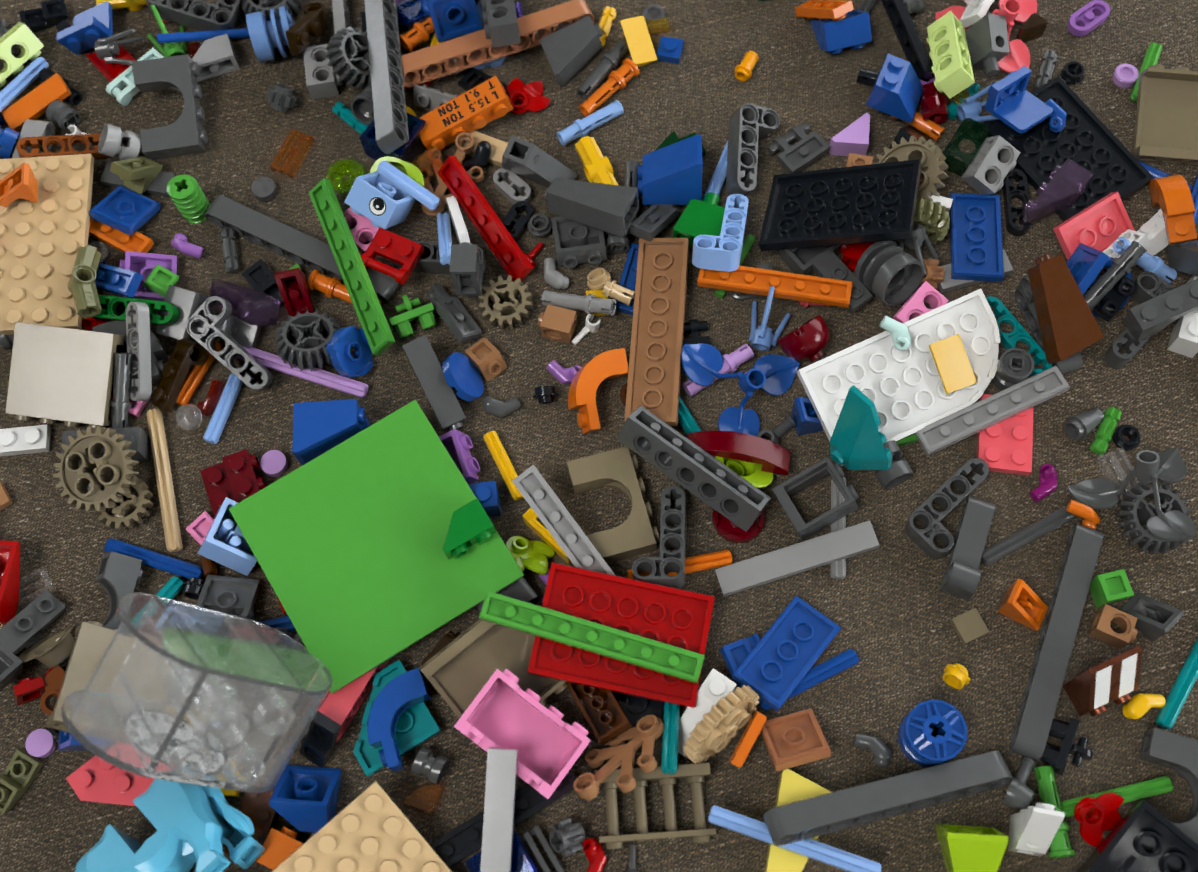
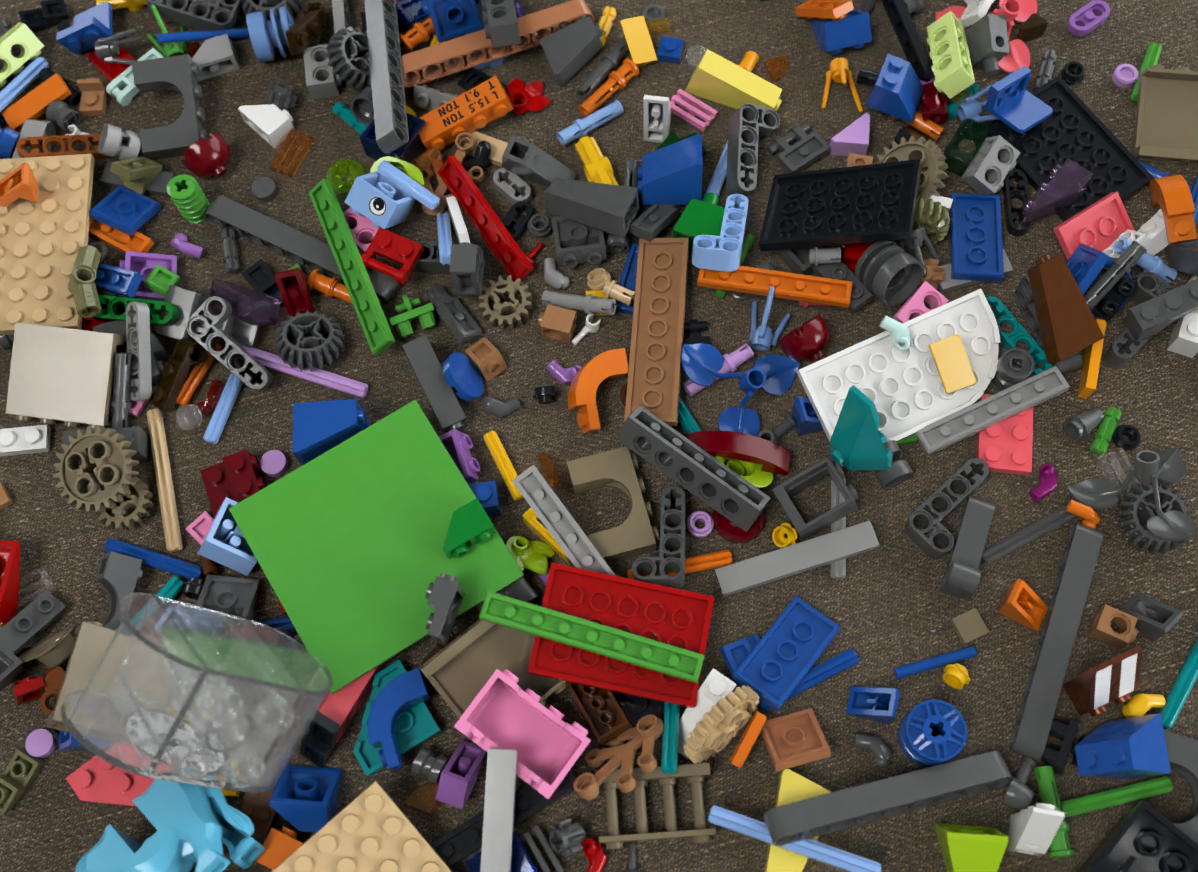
blue plate [326,326,374,377] -> none
blue arm [1045,99,1067,132] -> none
red plate [1074,792,1124,847] -> none
bright green panel [1089,569,1134,609] -> none
none -> medium nougat bracket [77,78,108,116]
none -> dark red cylinder [181,132,231,178]
none -> white slope [238,104,295,149]
none -> dark grey plate [426,573,465,646]
none -> medium lavender slope [436,740,487,809]
none -> clear orange tile [536,452,559,487]
none -> white slope [643,95,671,143]
none -> bright pink tile [670,88,718,132]
none -> light yellow slope [685,49,783,111]
none -> clear tile [686,45,707,69]
none -> lavender plate [687,511,714,537]
none -> clear orange tile [765,54,789,83]
none -> yellow plate [772,523,798,548]
none -> light grey pin [809,247,841,266]
none -> light orange plant [821,58,863,113]
none -> blue slope [846,686,900,725]
none -> blue bar [893,646,977,679]
none -> blue slope [1075,713,1171,780]
none -> light orange tile [1077,319,1106,399]

